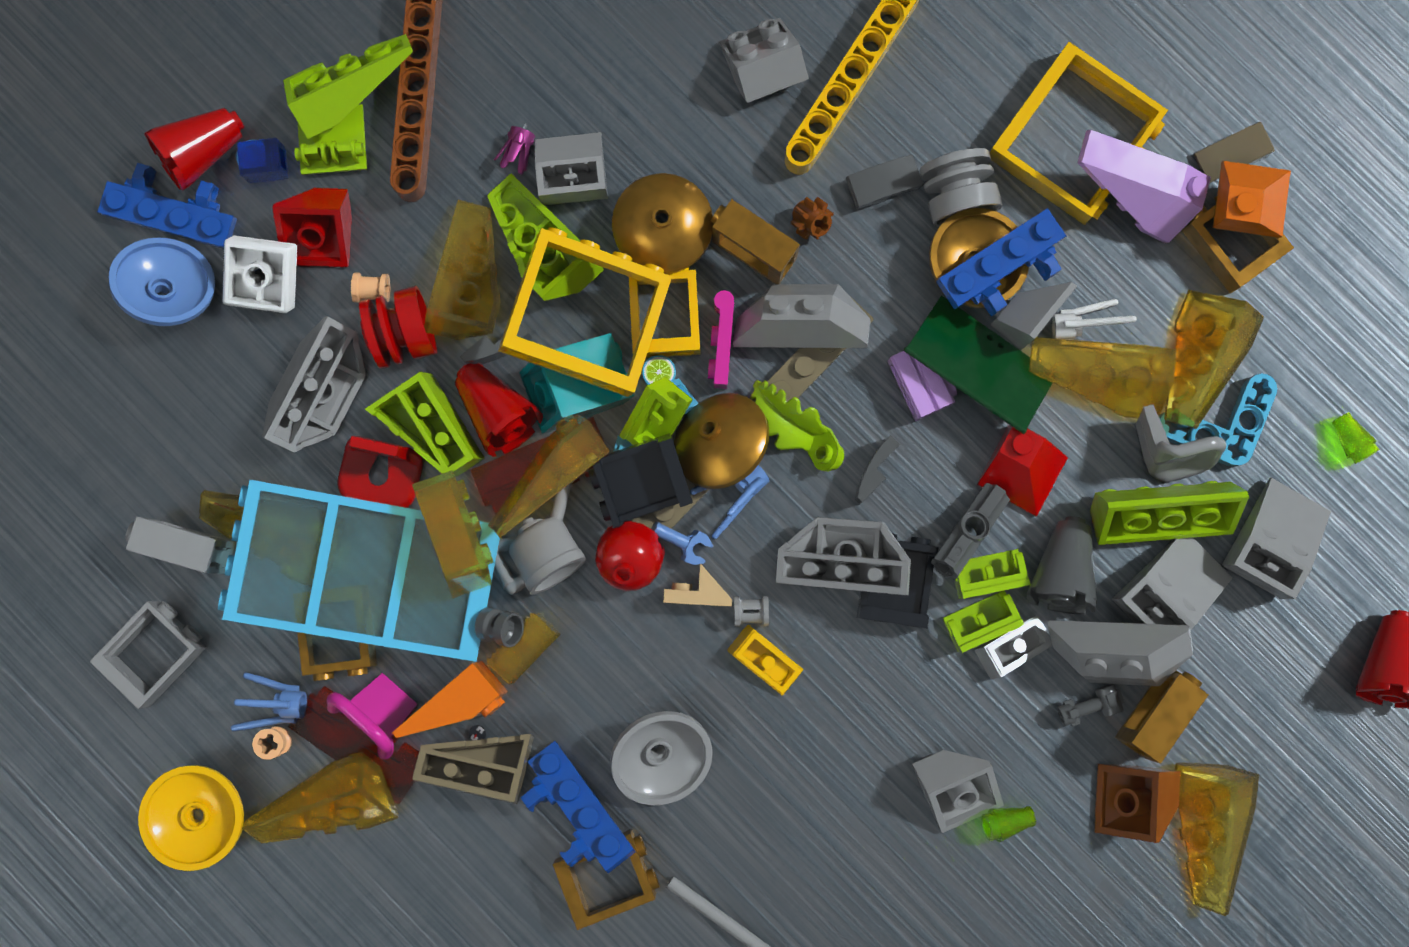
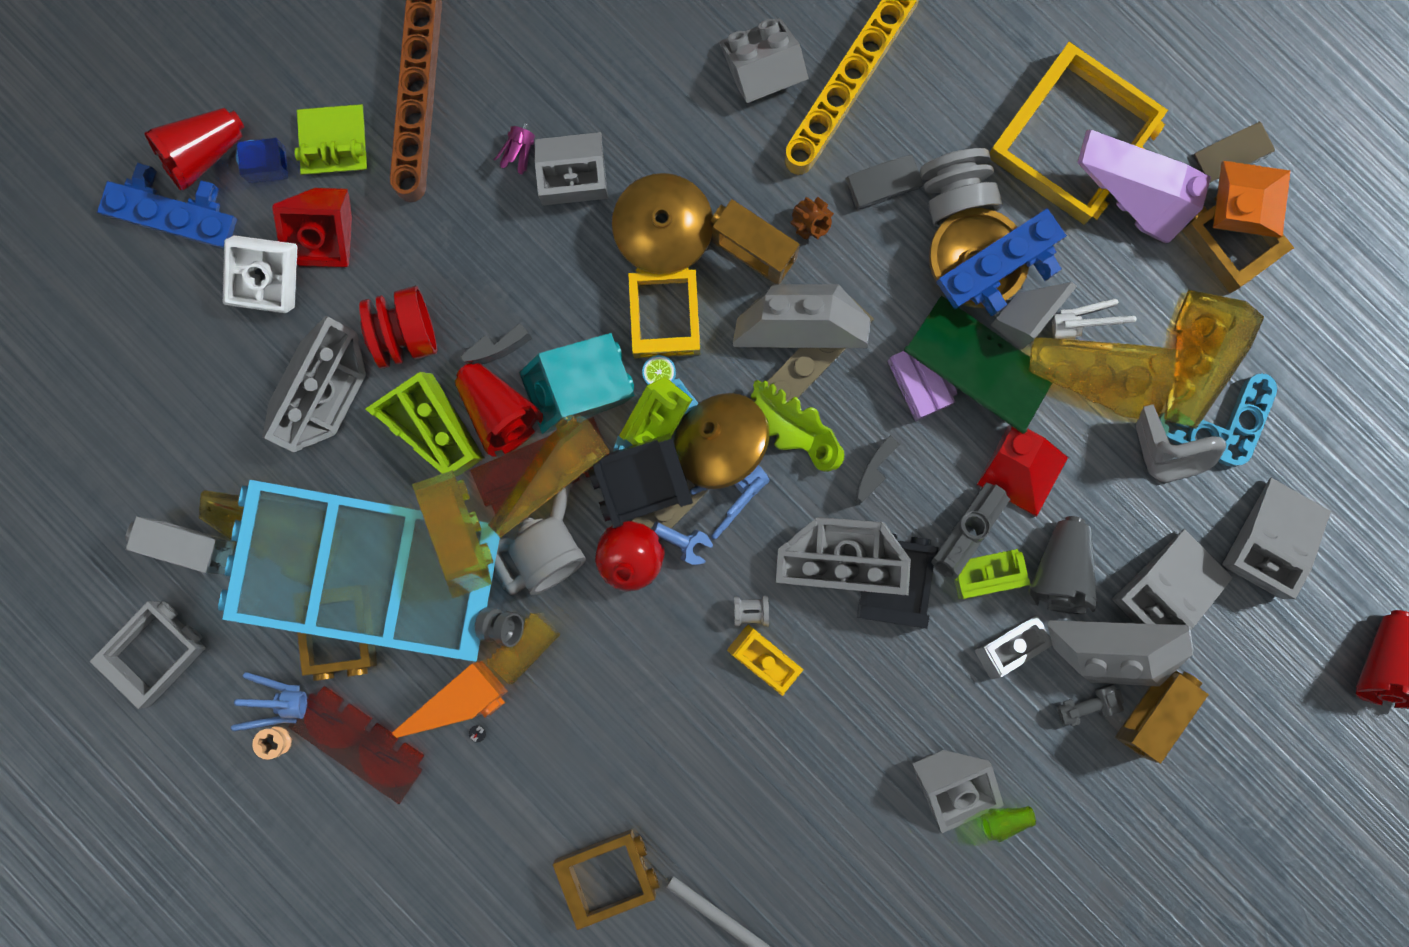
medium blue dish [109,238,215,326] -> none
yellow dish [138,765,244,871] -> none
clear yellow wedge [242,752,398,843] -> none
lime wedge [283,34,413,139] -> none
dark pink piece [326,673,418,759] -> none
red piece [337,436,423,508] -> none
light nougat bush [351,272,391,303] -> none
dark tan wedge [412,734,534,804] -> none
clear yellow wedge [424,200,501,340] -> none
lime wedge [487,173,604,301] -> none
yellow window [498,227,672,397] -> none
blue hinge [520,741,636,873] -> none
light grey dish [610,711,713,805] -> none
tan slope [663,564,732,607] -> none
dark pink plate [708,290,734,389] -> none
lime hinge [942,590,1025,653] -> none
lime slope [1090,481,1249,545] -> none
dark orange slope [1094,764,1180,843] -> none
clear yellow wedge [1175,762,1259,916] -> none
clear neon green cone [1332,412,1380,464] -> none

